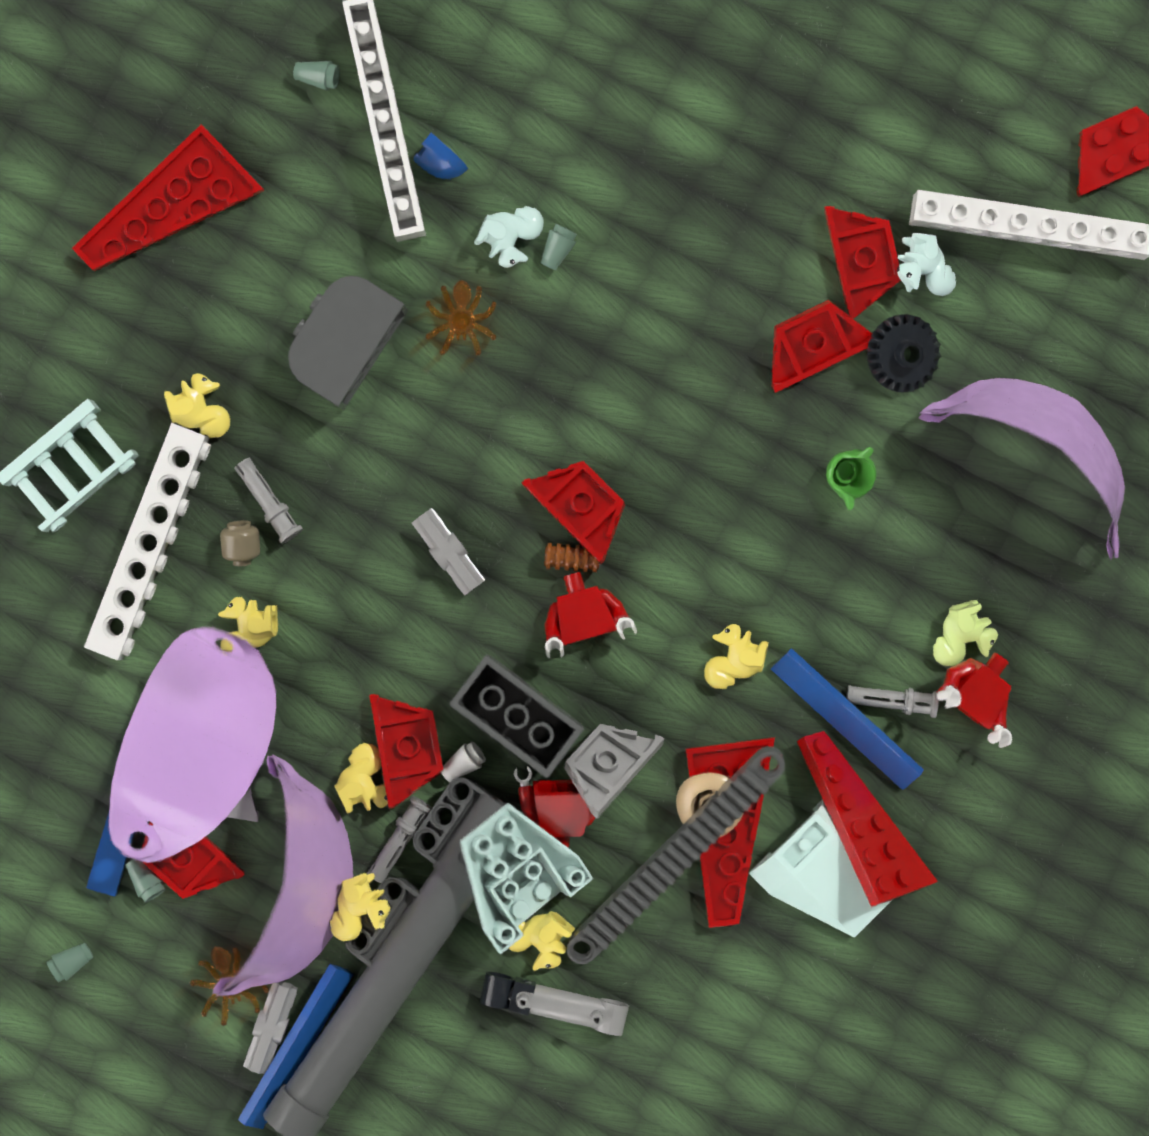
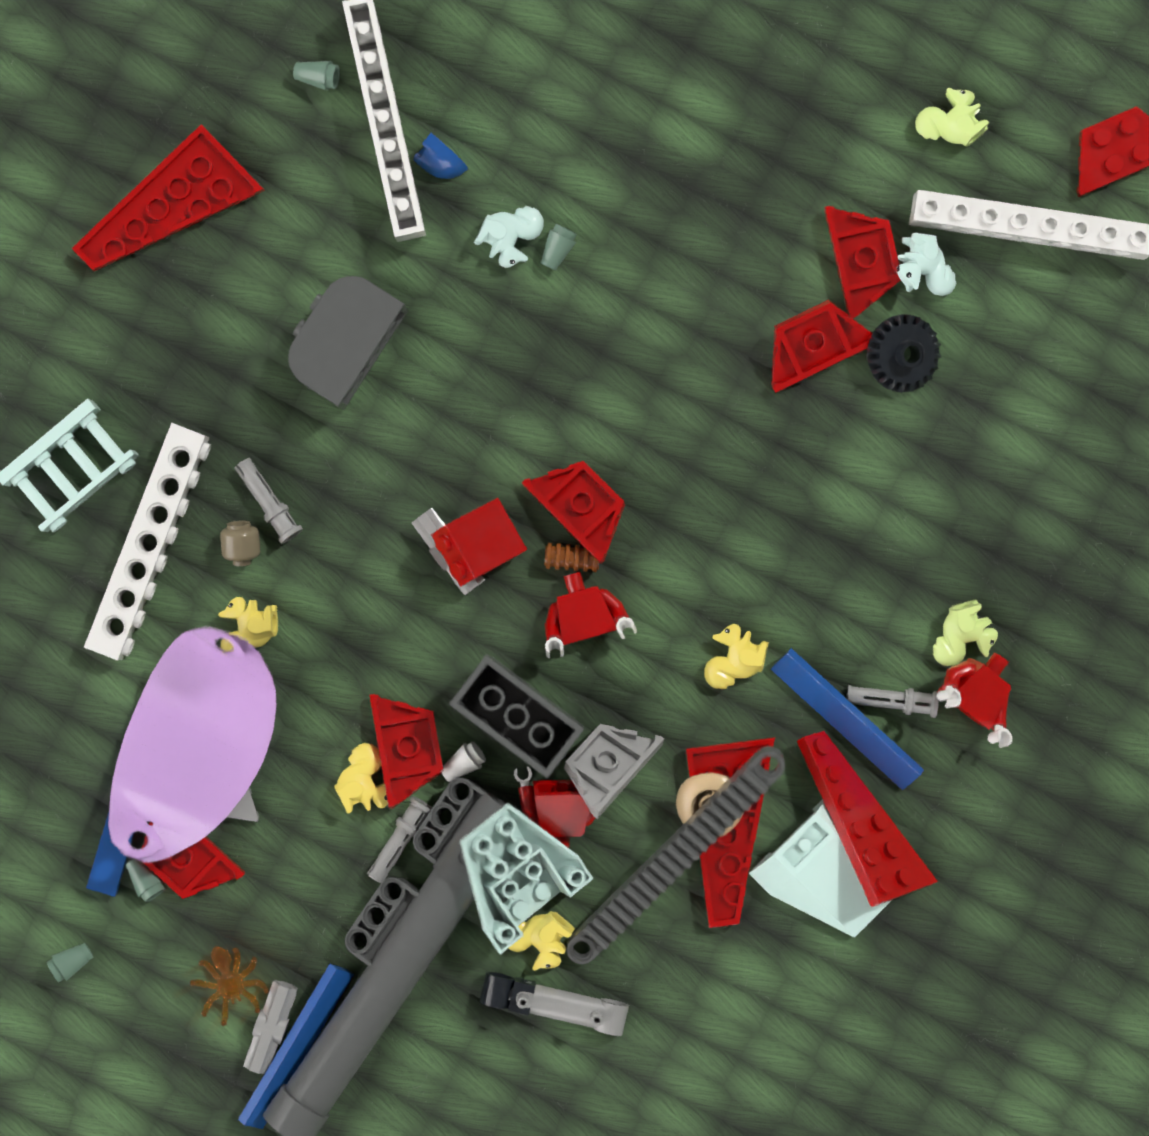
light yellow animal [164,373,230,438] -> none
lavender piece [213,754,353,997] -> none
light yellow animal [330,873,391,941] -> none
clear orange animal [426,280,496,355] -> none
bright green hair [826,447,876,510] -> none
lavender piece [919,378,1125,560] -> none
none -> red brick [431,498,527,587]
none -> yellowish green animal [915,88,989,147]

